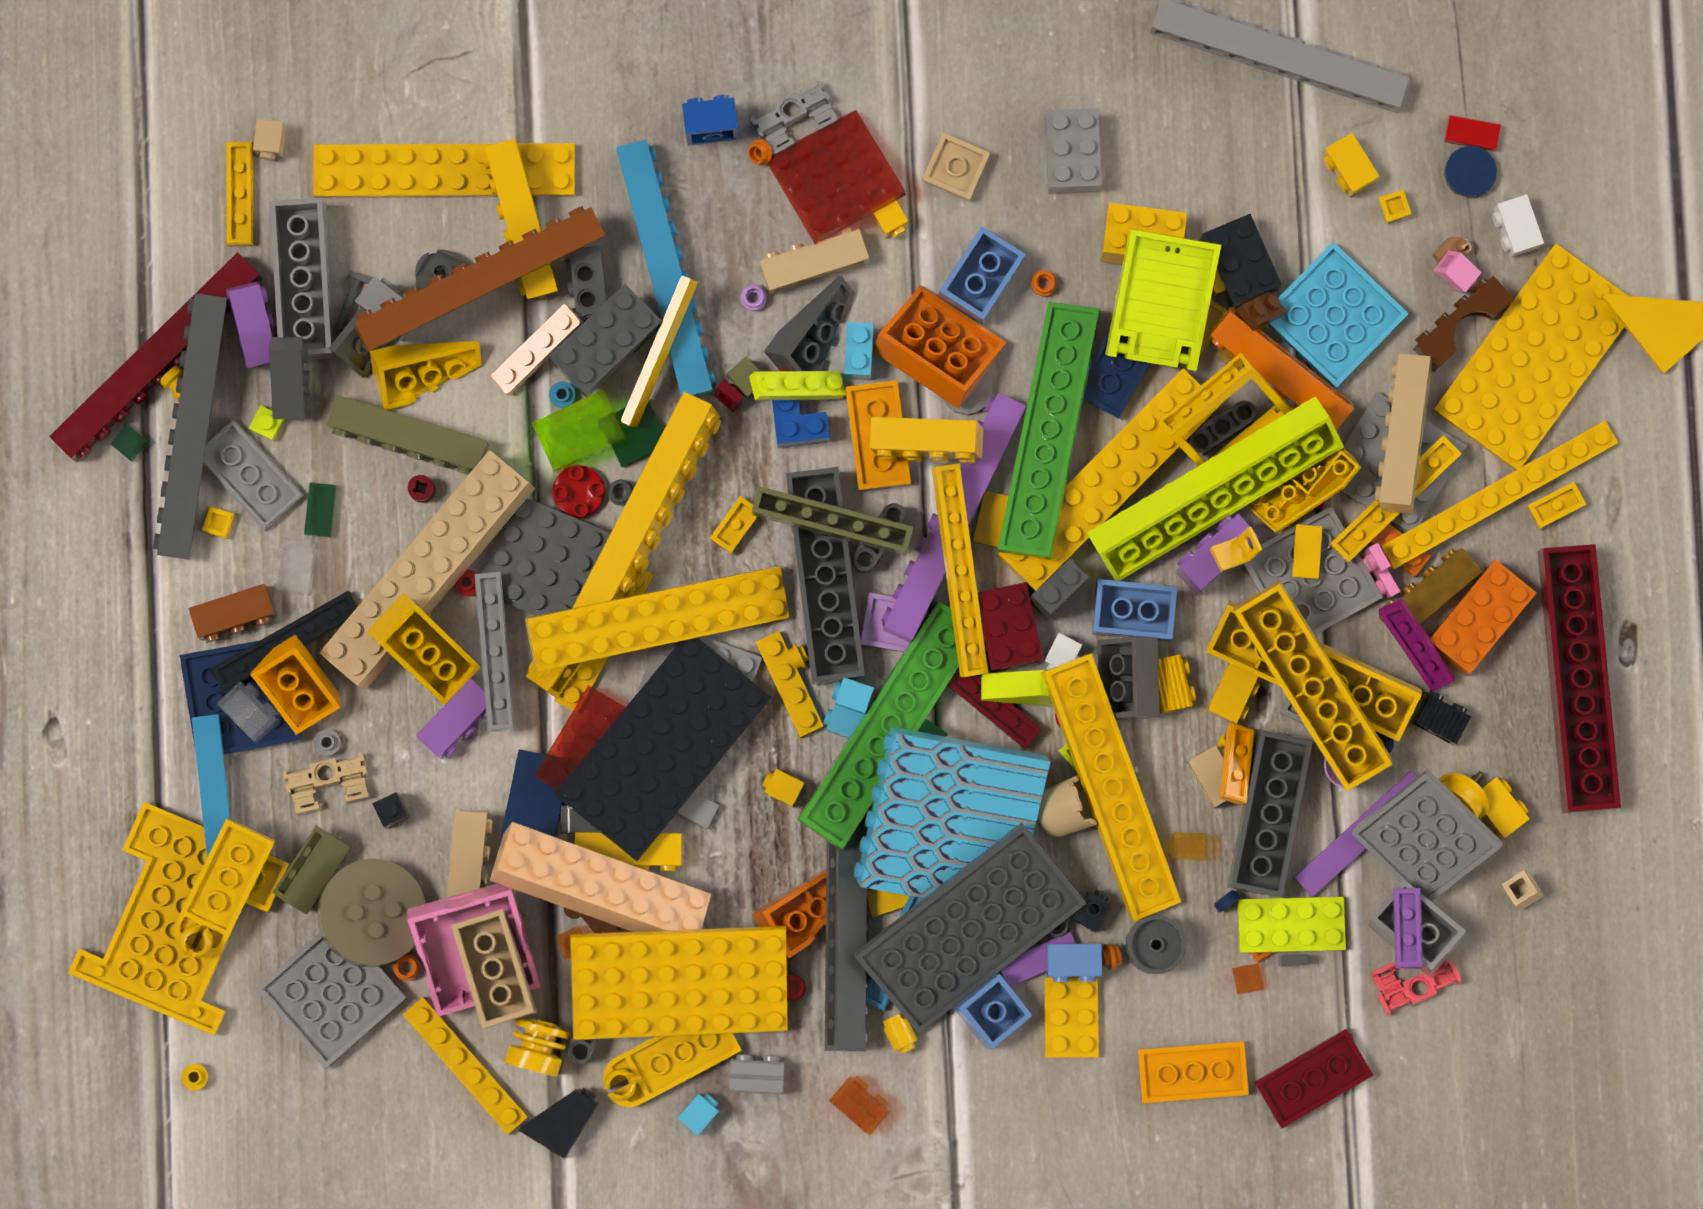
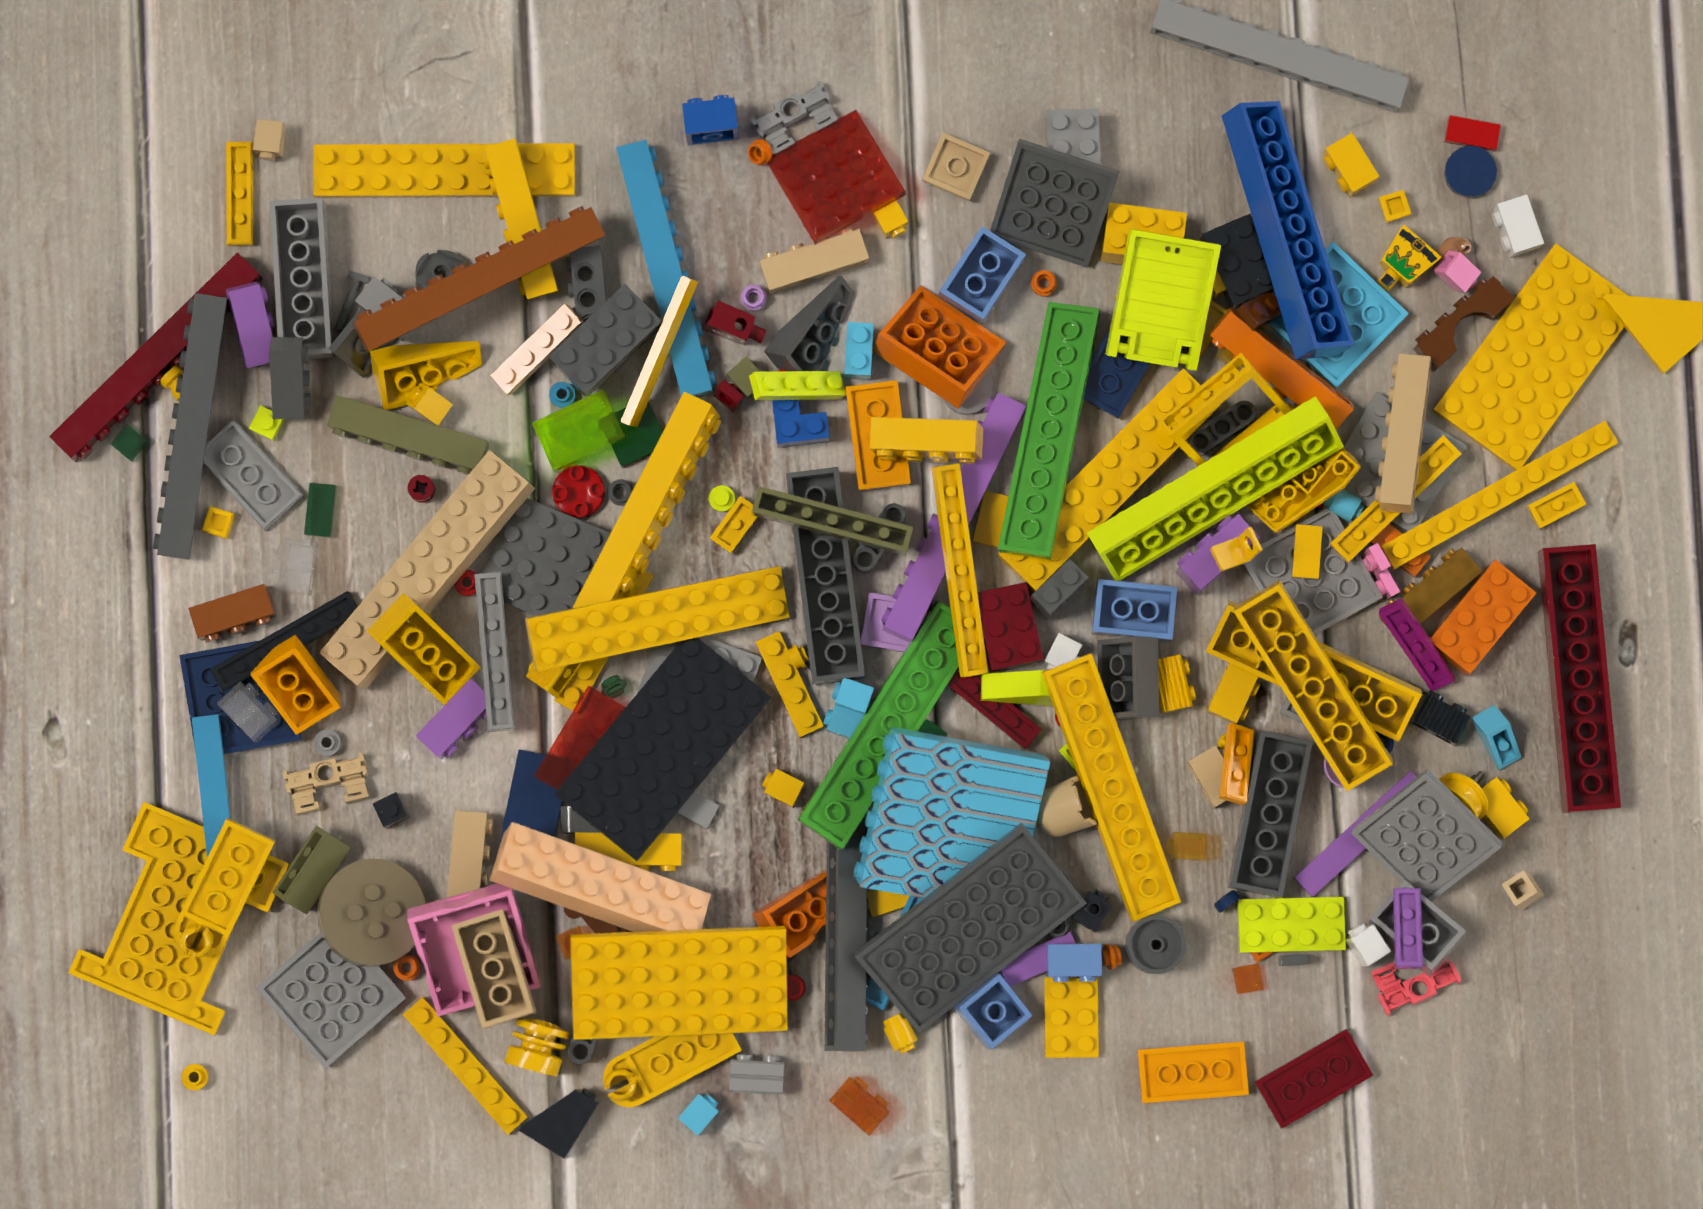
none -> yellow brick [406,383,453,426]
none -> clear green plate [601,675,627,699]
none -> dark red torso [702,300,766,344]
none -> neon yellow plate [709,485,735,512]
none -> dark grey plate [990,139,1120,268]
none -> blue brick [1221,101,1354,360]
none -> medium azure brick [1323,489,1364,522]
none -> white brick [1346,923,1391,966]
none -> torso [1377,225,1441,291]
none -> medium azure slope [1472,705,1522,770]

